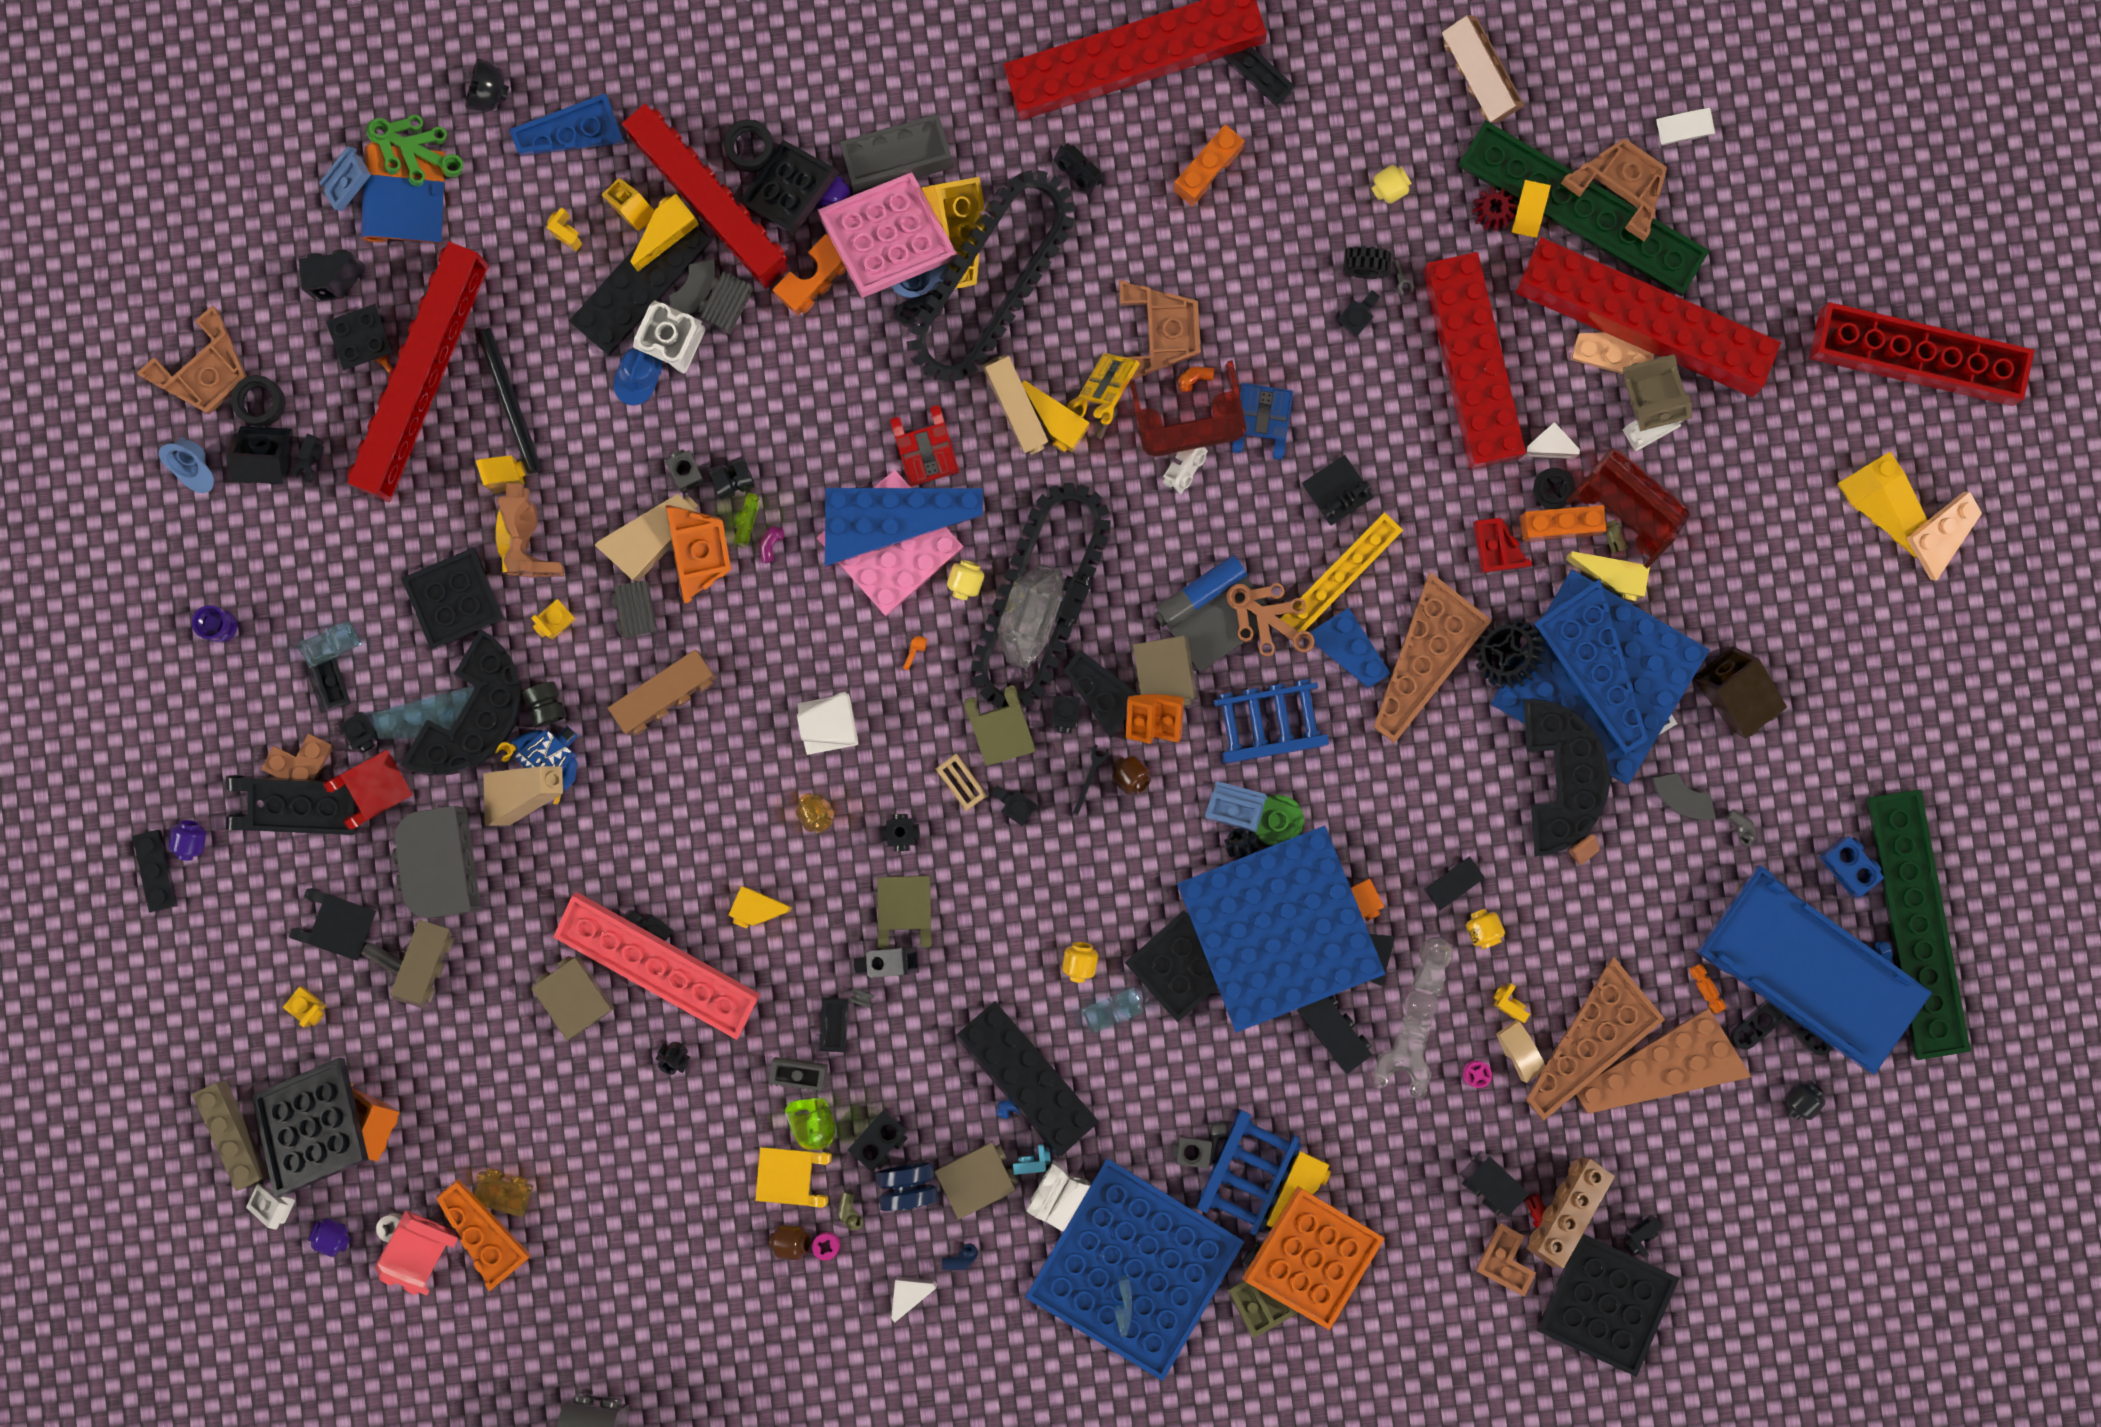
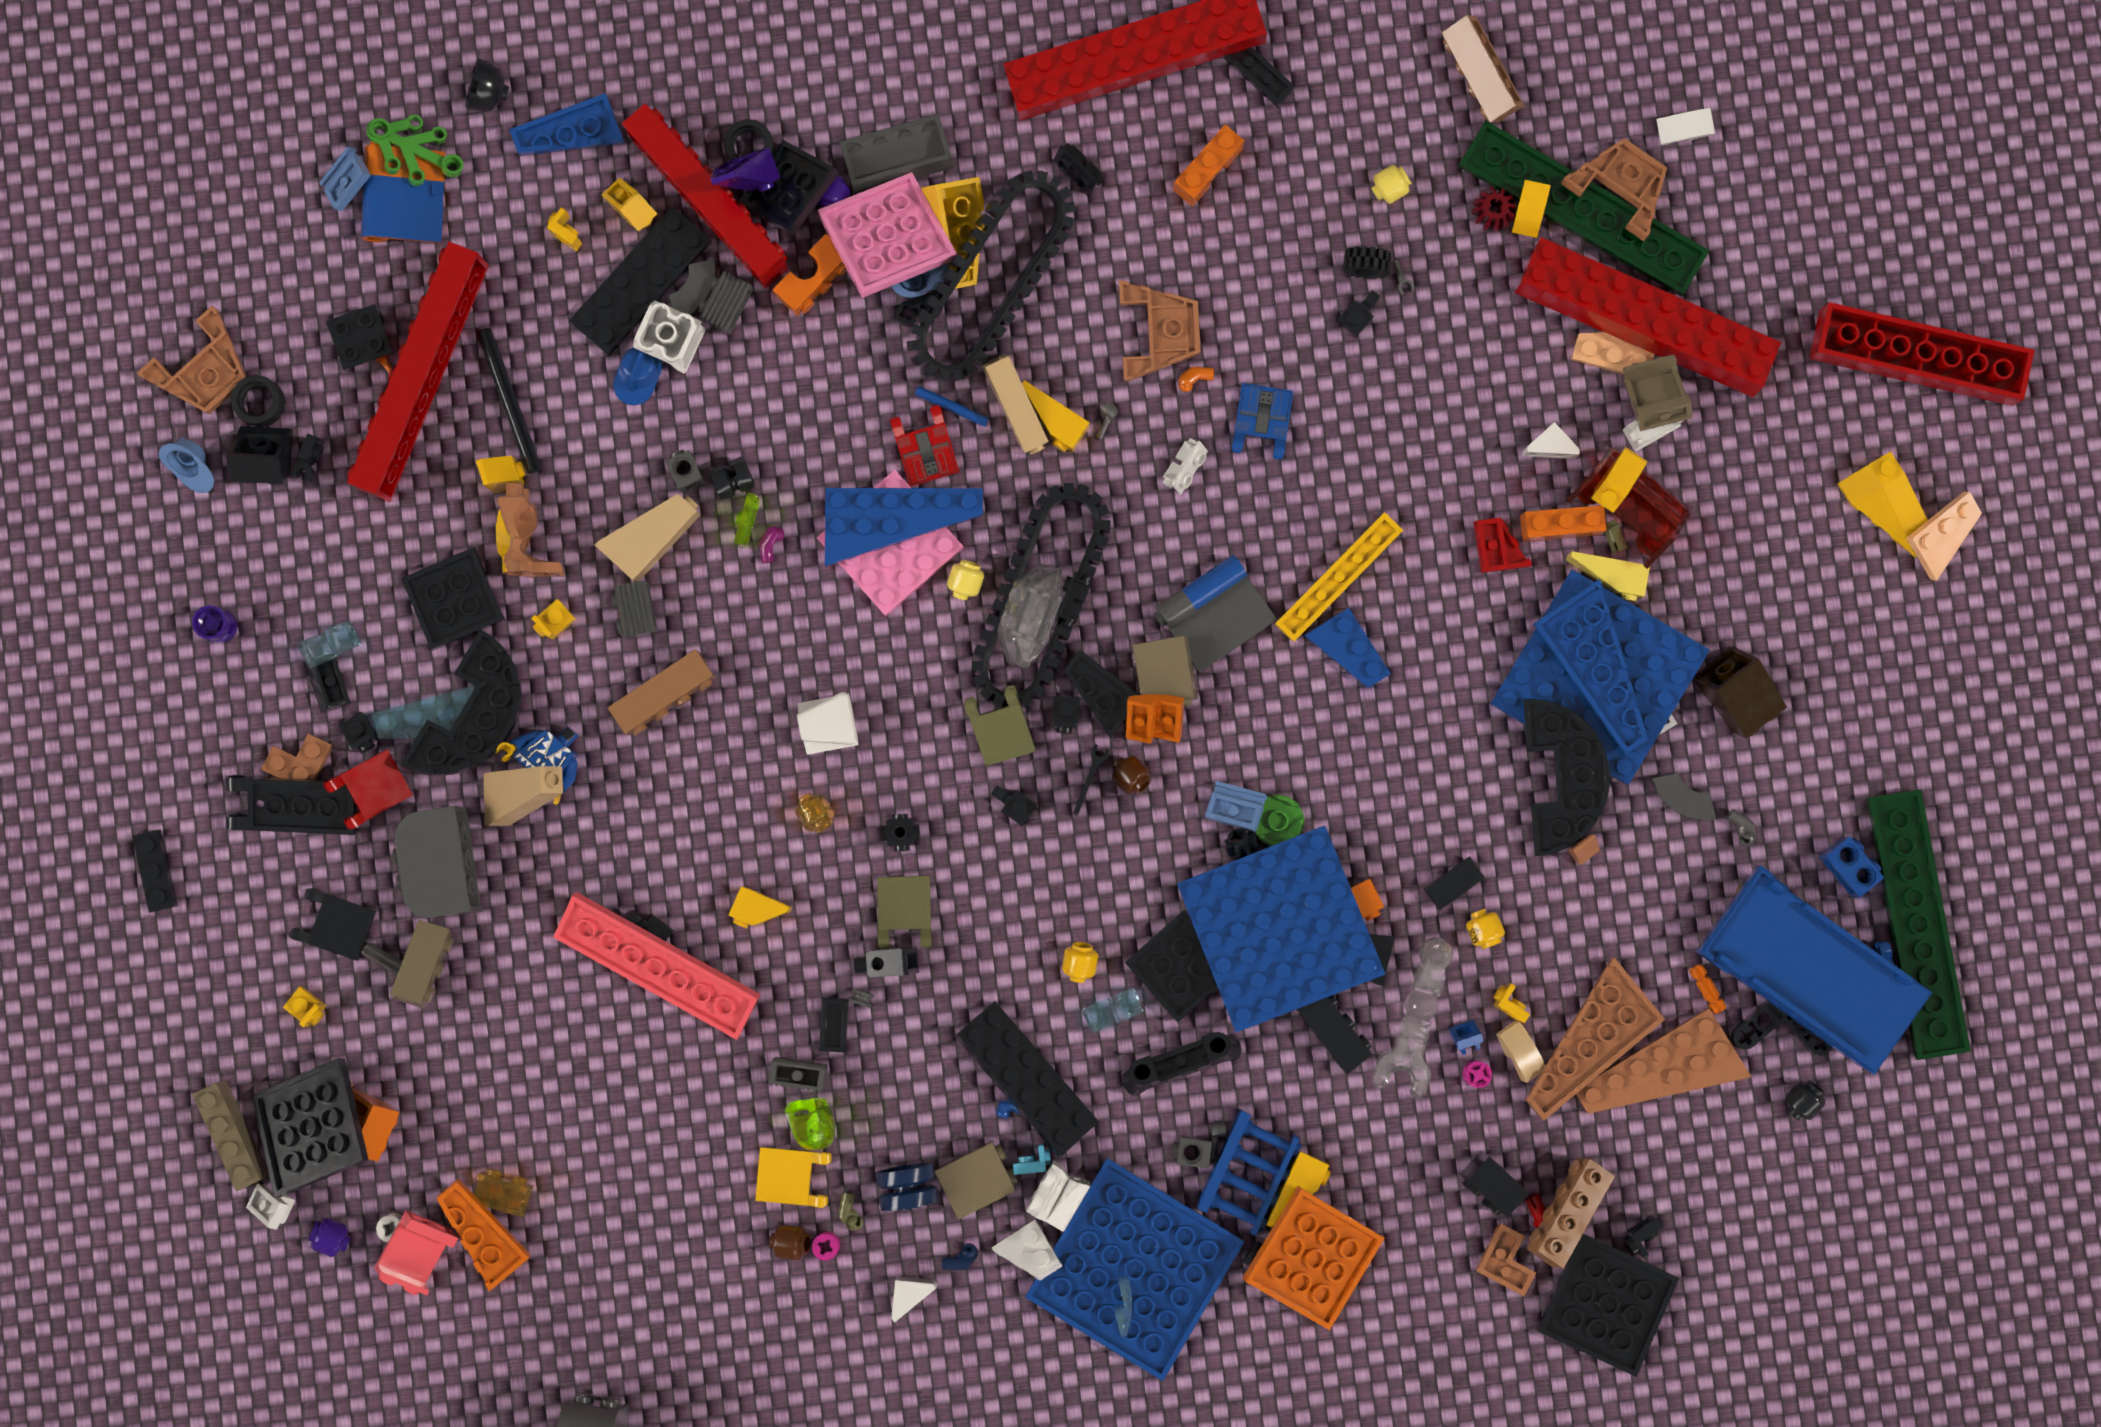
dark purple head [168,820,207,861] -> none
black slope [298,249,365,302] -> none
pearl dark grey wheel [522,681,567,728] -> none
dark tan brick [531,956,615,1040] -> none
yellow slope [630,194,699,272] -> none
black gear [655,1042,691,1075] -> none
orange wing [665,505,731,604] -> none
black brick [848,1108,909,1171] -> none
orange hand [902,636,927,671] -> none
tan tile [936,753,987,811] -> none
yellow flag [1067,353,1140,425] -> none
clear red windscreen [1128,360,1246,457] -> none
blue fence [1212,679,1329,764] -> none
nougat plant [1227,583,1315,657] -> none
olive wing [1227,1280,1298,1338] -> none
black hinge [1302,455,1374,526] -> none
nougat wing [1373,572,1492,744] -> none
red brick [1423,252,1526,470] -> none
black gear [1474,618,1546,689] -> none
black gear [1532,468,1575,509] -> none
none -> dark purple wedge [711,147,780,192]
none -> blue bar [915,386,989,427]
none -> white wing [992,1220,1062,1280]
none -> black plate [1122,1032,1242,1096]
none -> blue tile [1448,1020,1484,1055]
none -> yellow slope [1591,447,1648,513]

